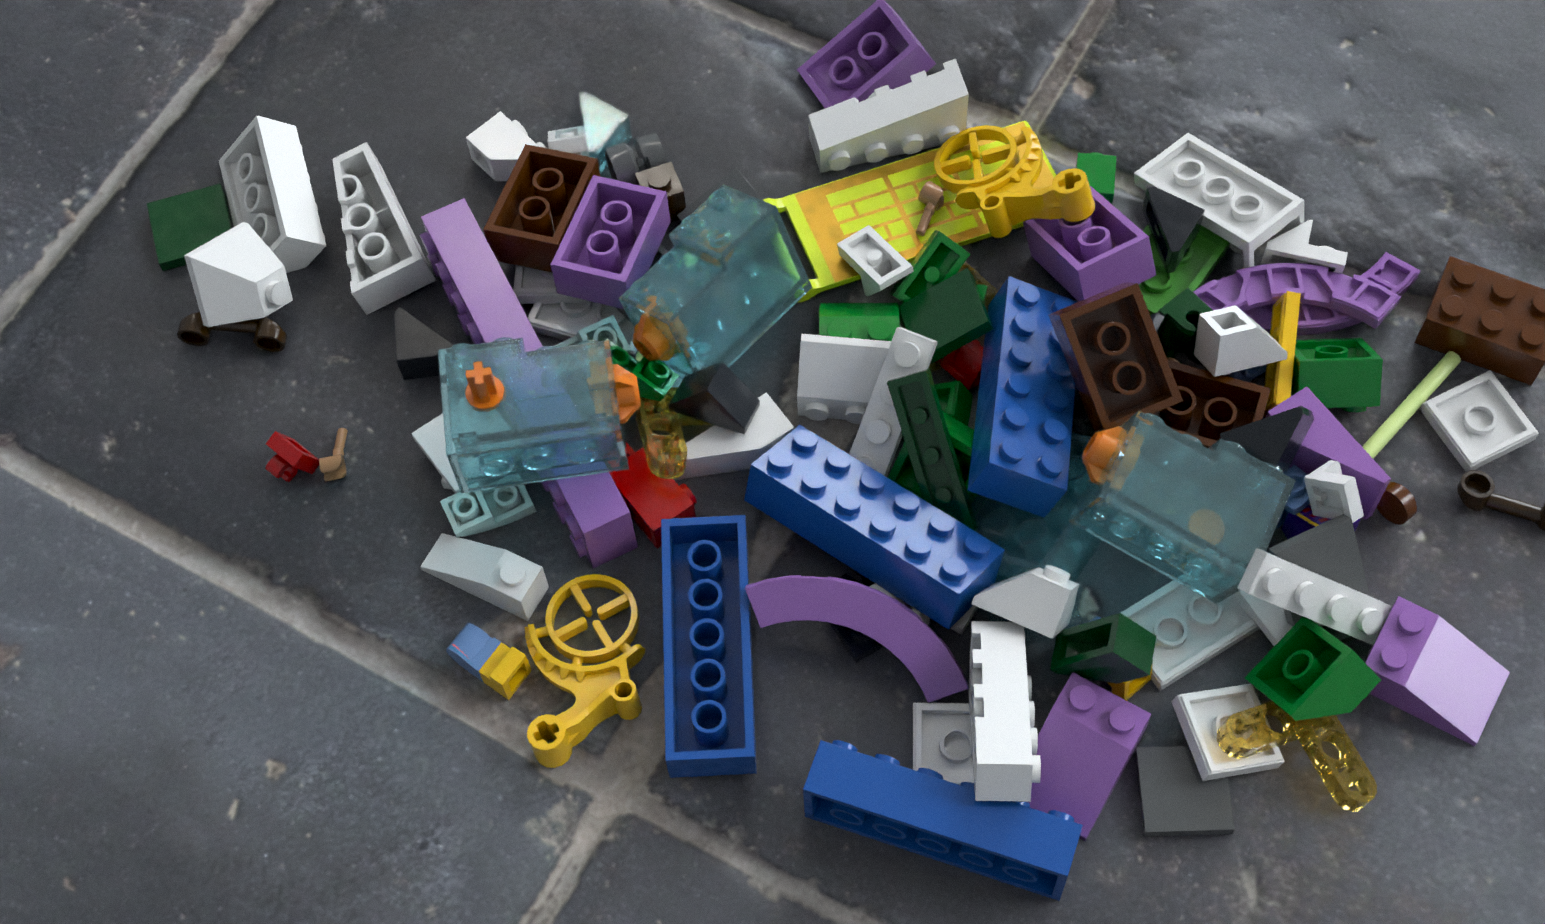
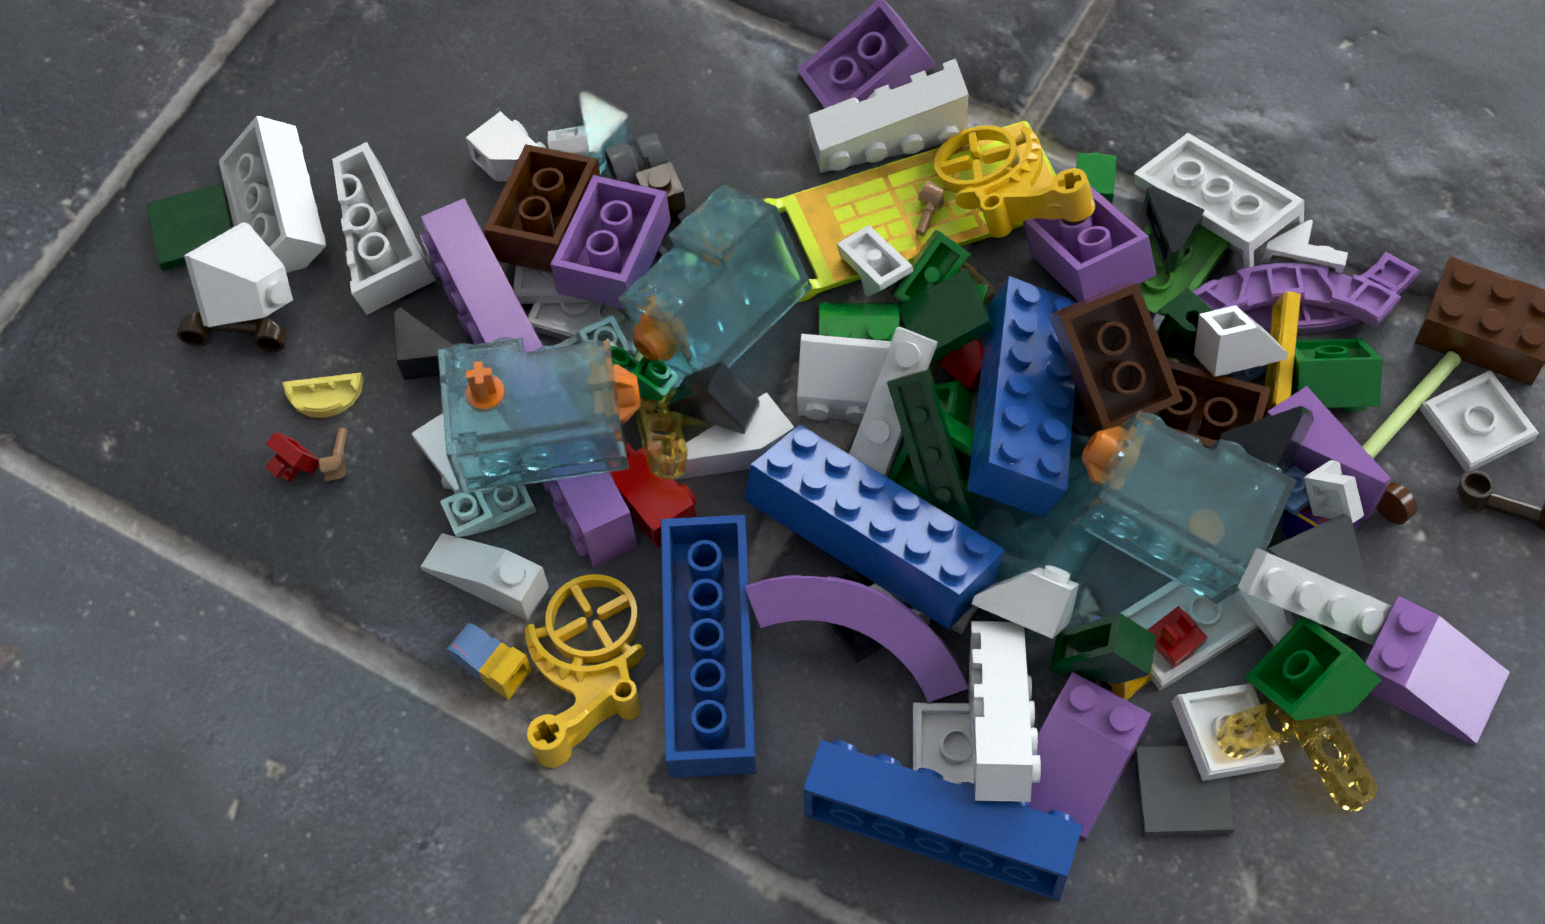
none -> light yellow tile [282,372,364,418]
none -> red tile [1147,606,1208,668]

